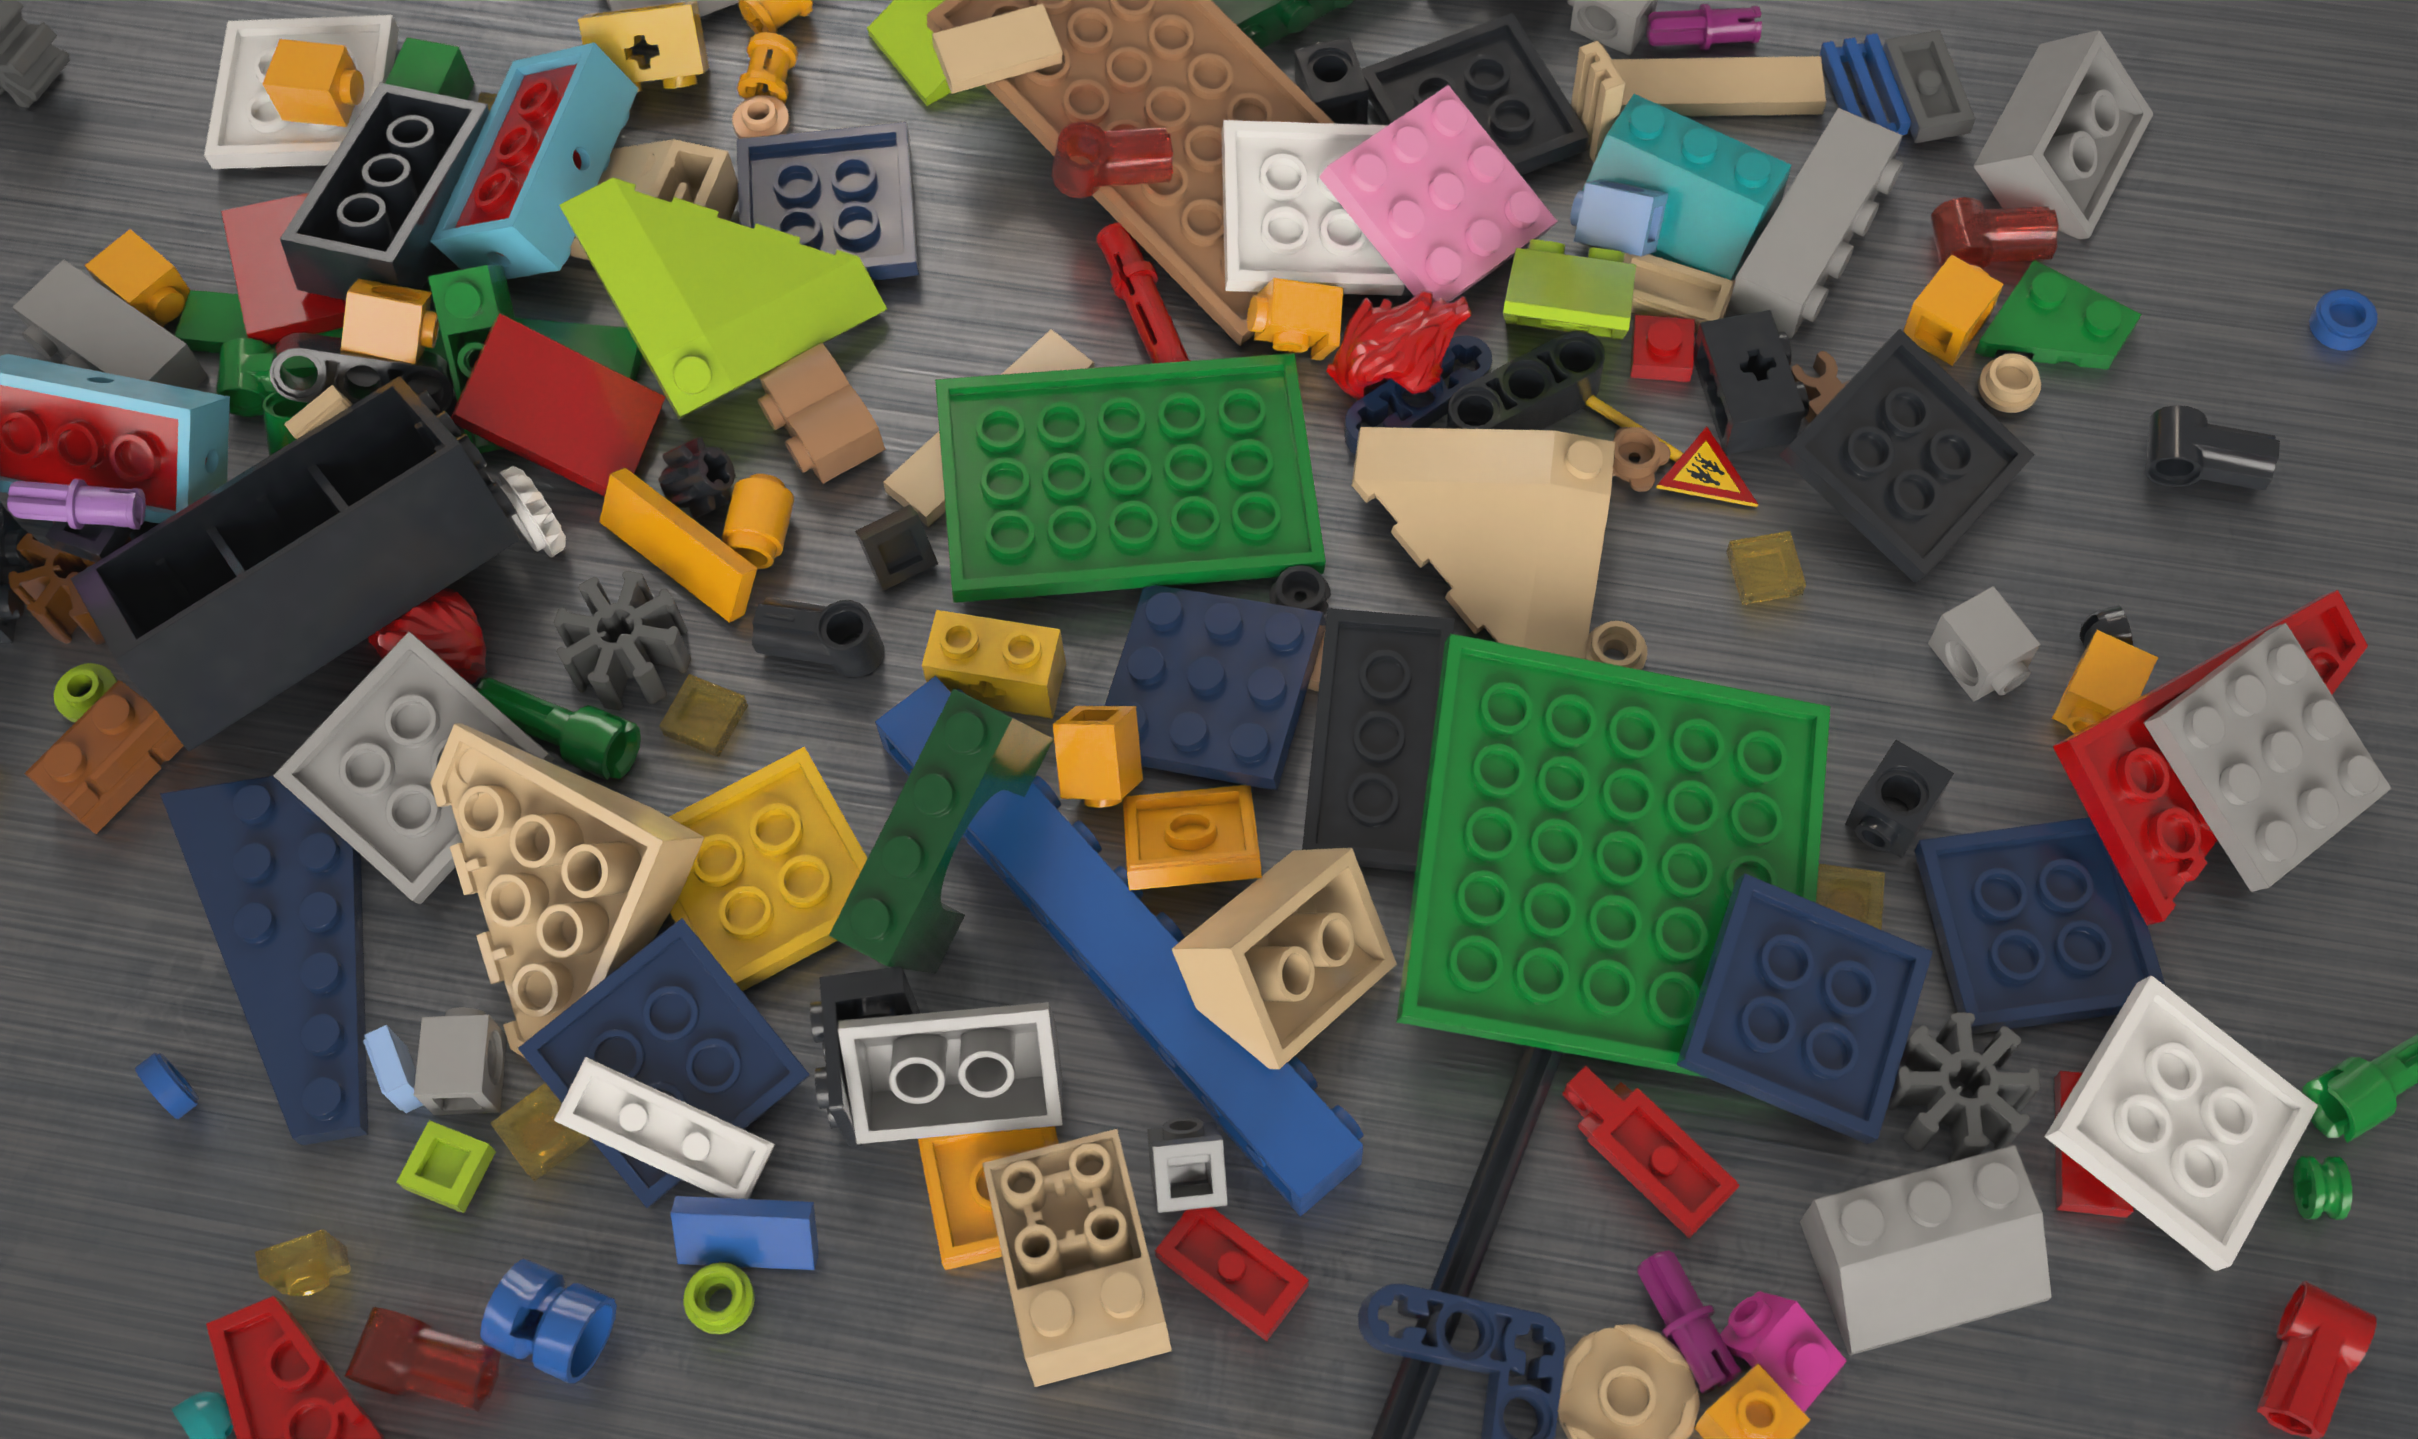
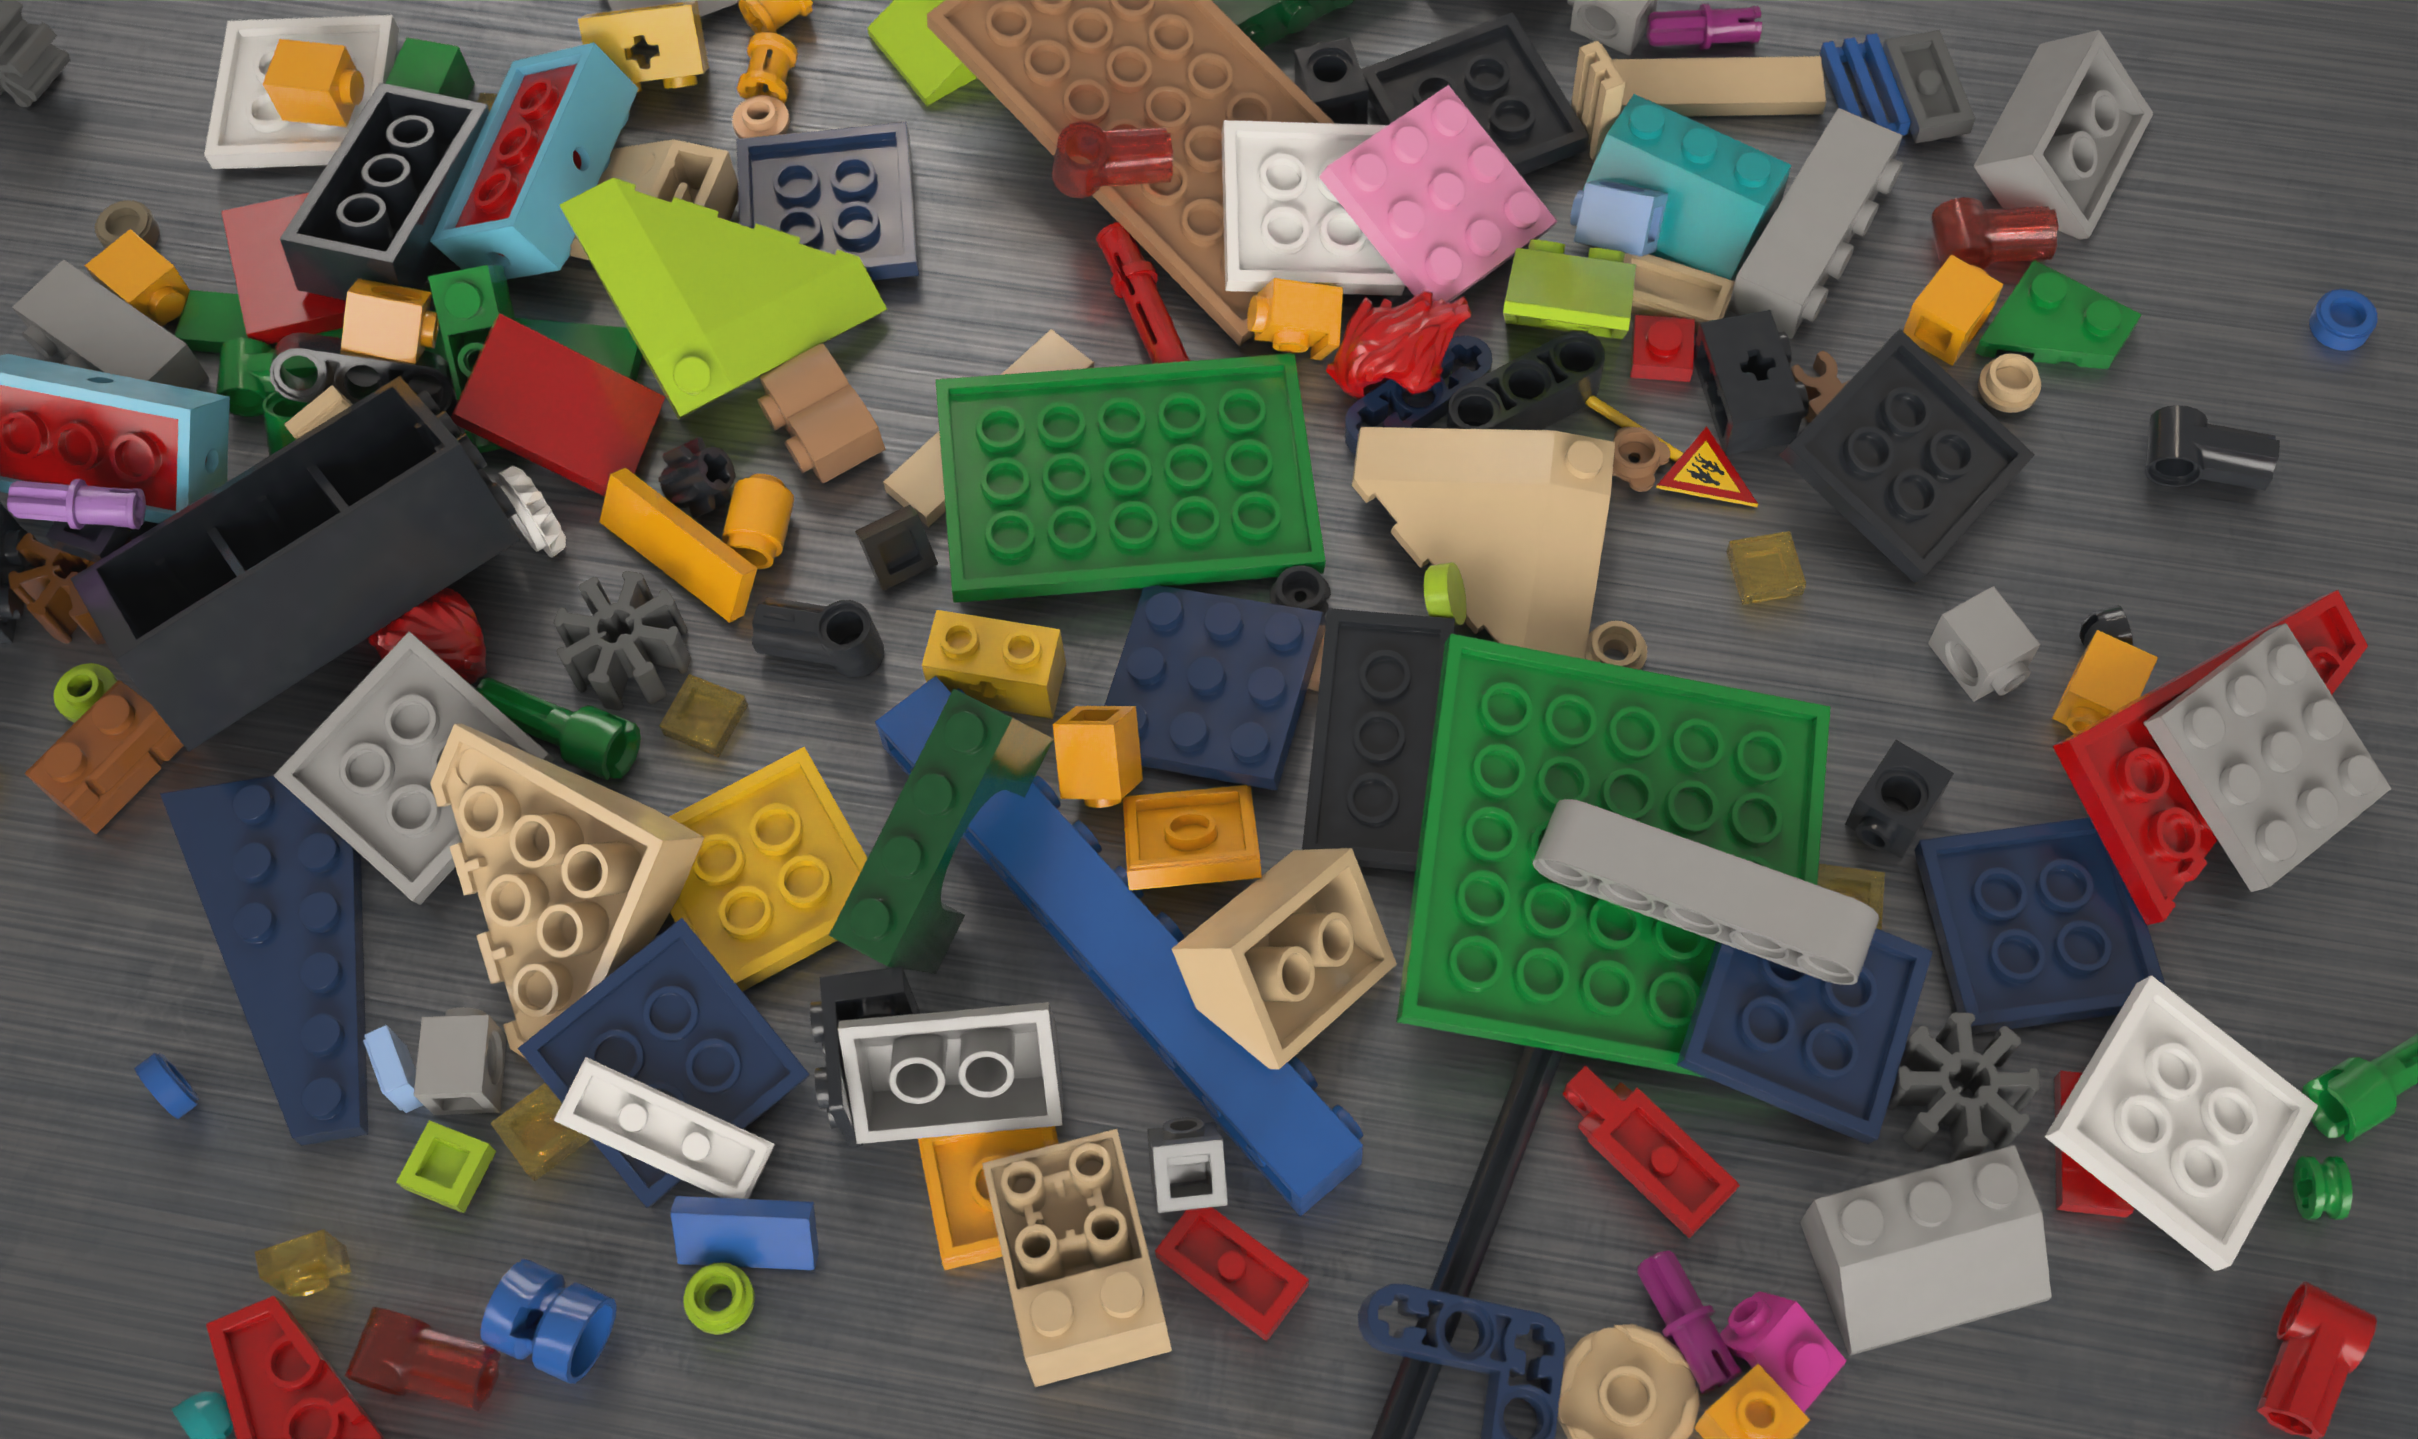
tan tile [933,3,1063,94] -> none
none -> dark tan tile [95,200,160,249]
none -> lime tile [1424,562,1467,626]
none -> light grey beam [1533,799,1879,985]

